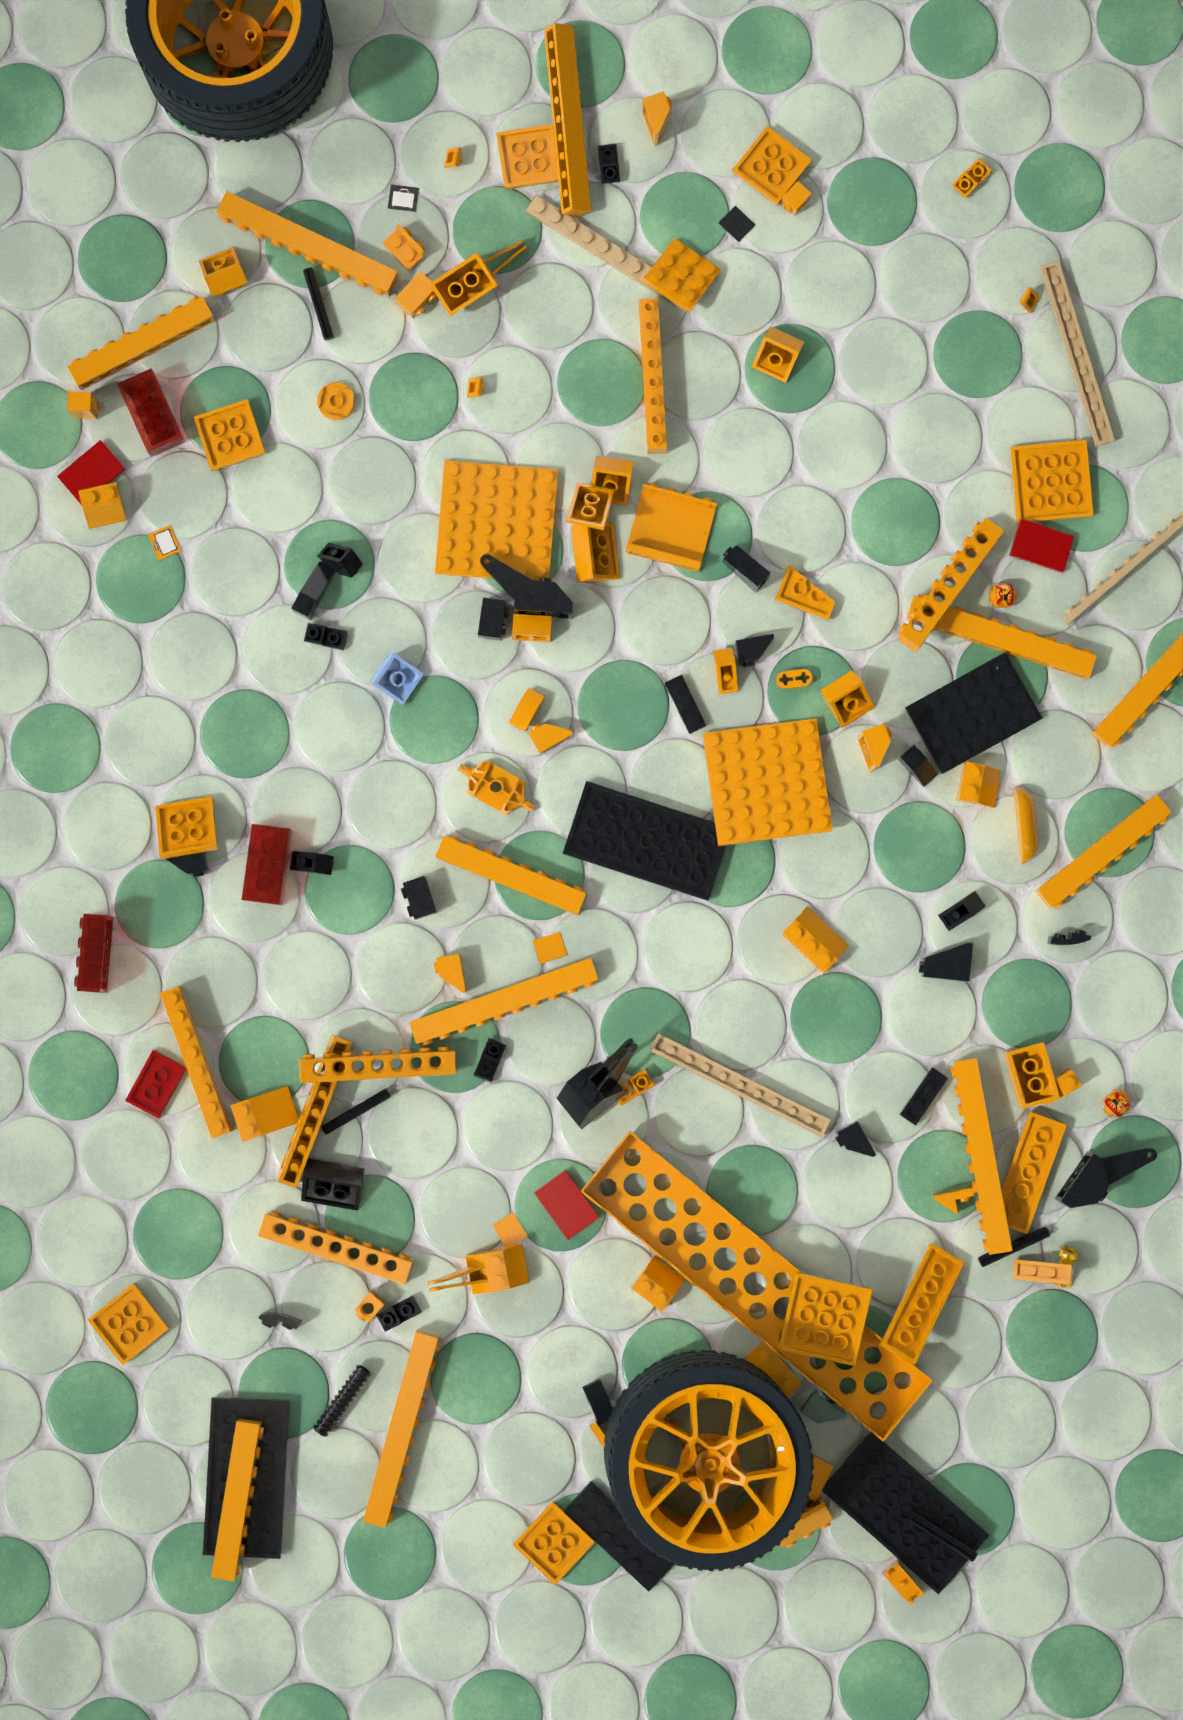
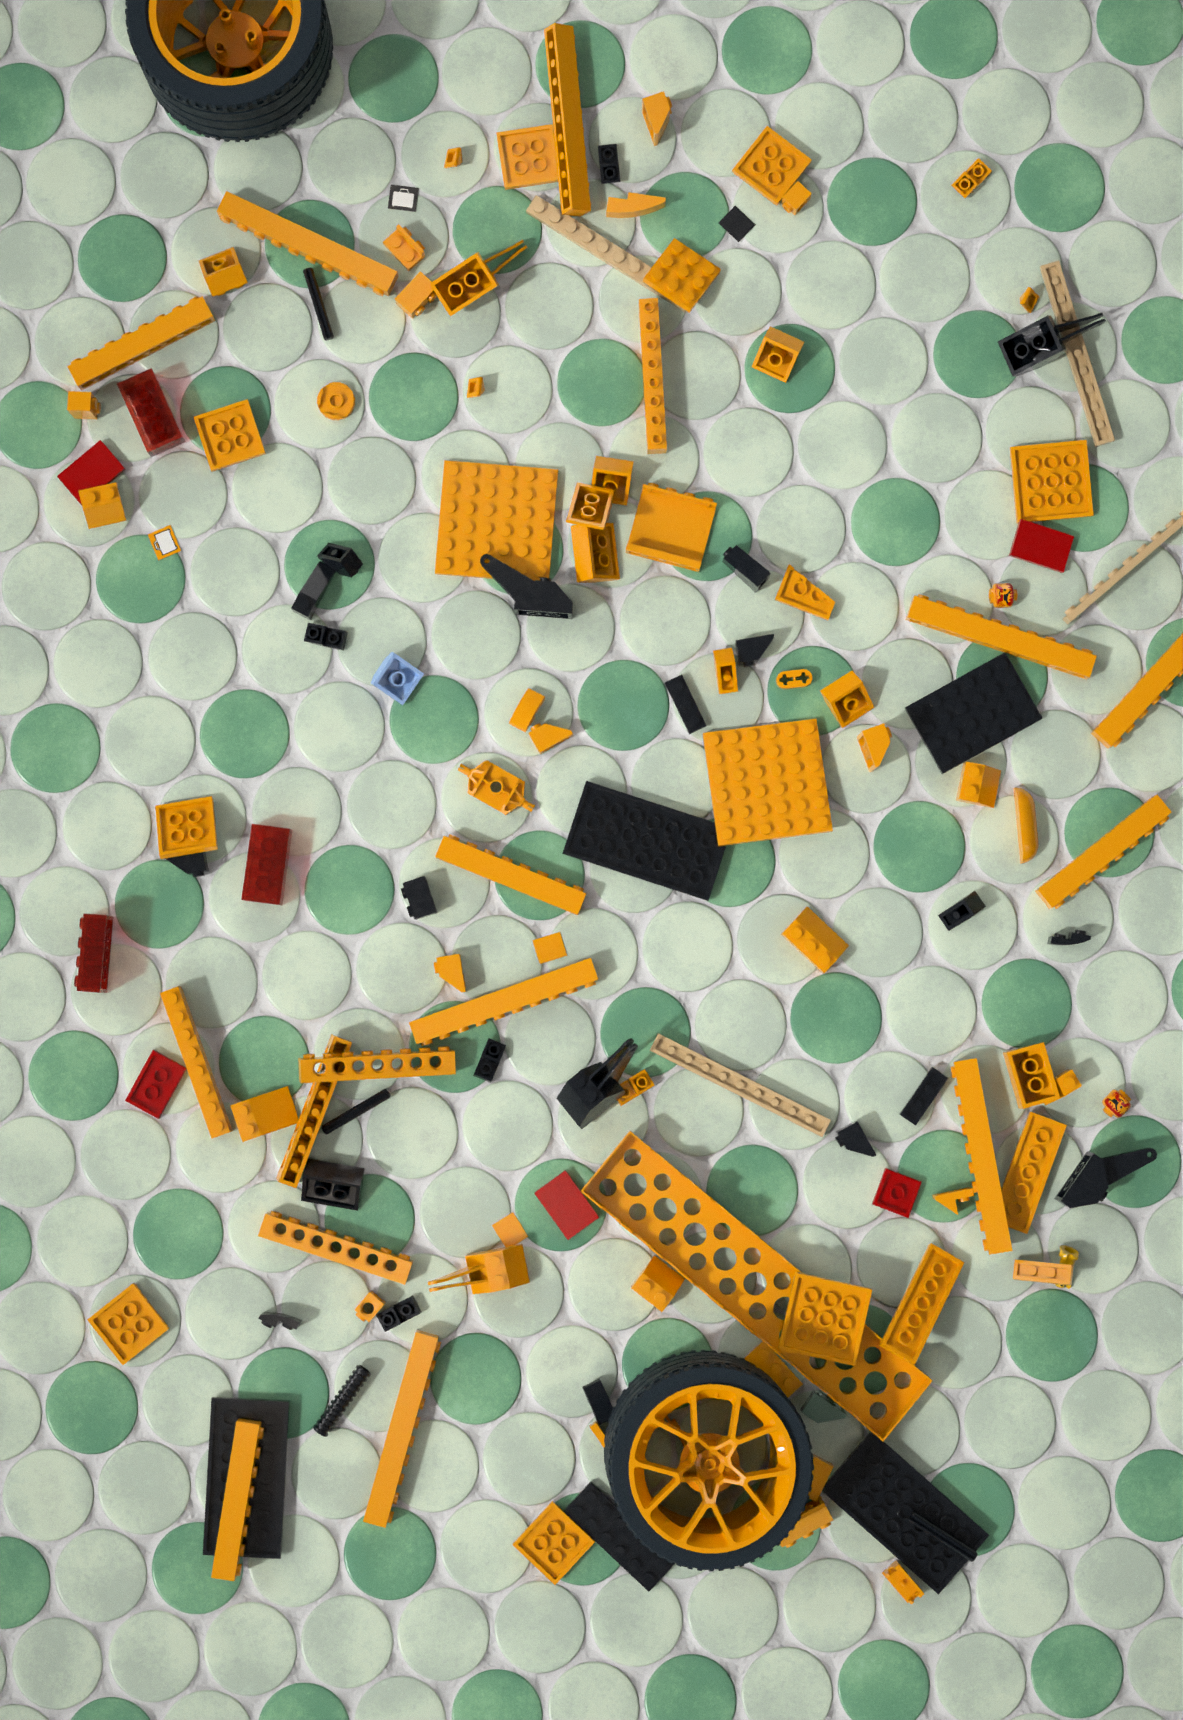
black slope [290,851,334,875] -> none
black brick [478,597,509,641] -> none
light orange hinge [512,614,552,642] -> none
light orange brick [897,518,1004,653] -> none
black slope [898,745,938,787] -> none
black slope [918,943,973,982] -> none
black axle [978,1227,1050,1267] -> none
none -> light orange slope [606,192,666,218]
none -> red tile [872,1168,922,1218]
none -> black slope [998,313,1106,377]

